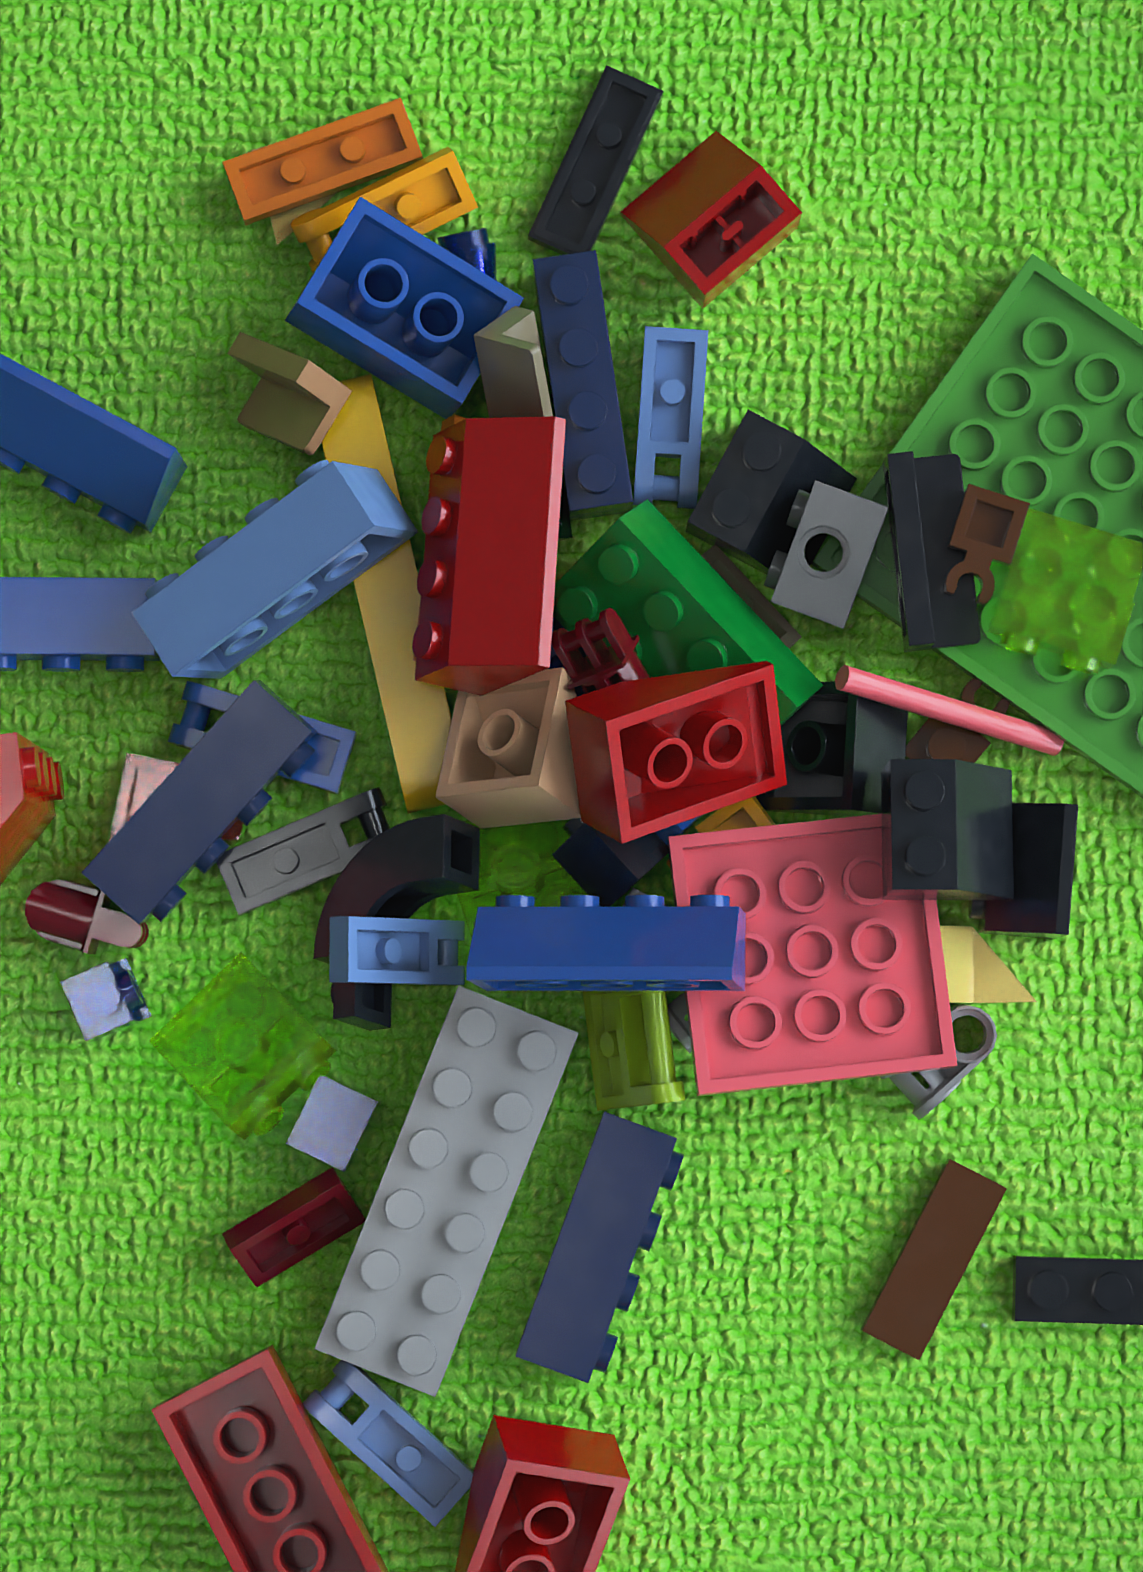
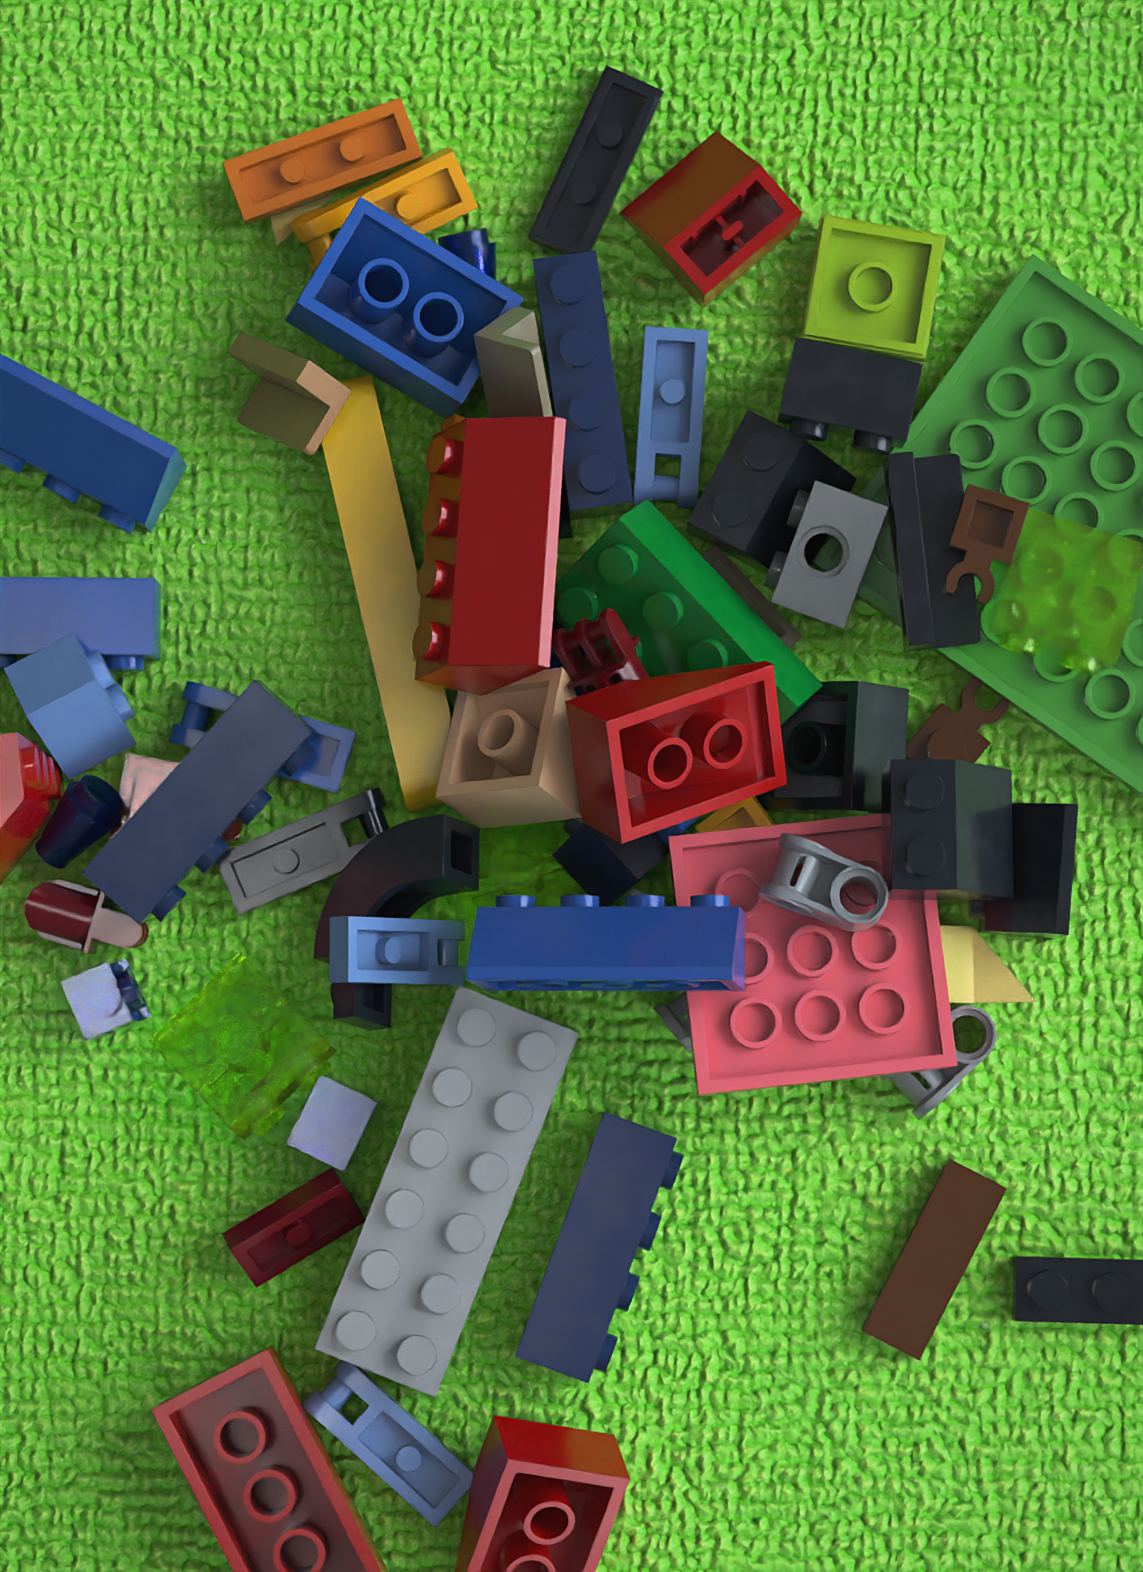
medium blue brick [131,460,418,679] -> none
lime plate [583,991,685,1111] -> none
coral bar [835,665,1064,756] -> none
none -> medium blue brick [4,632,136,780]
none -> clear blue cone [35,775,124,869]
none -> light grey piece [757,833,889,932]
none -> black slope [777,337,923,455]
none -> lime plate [800,214,946,362]

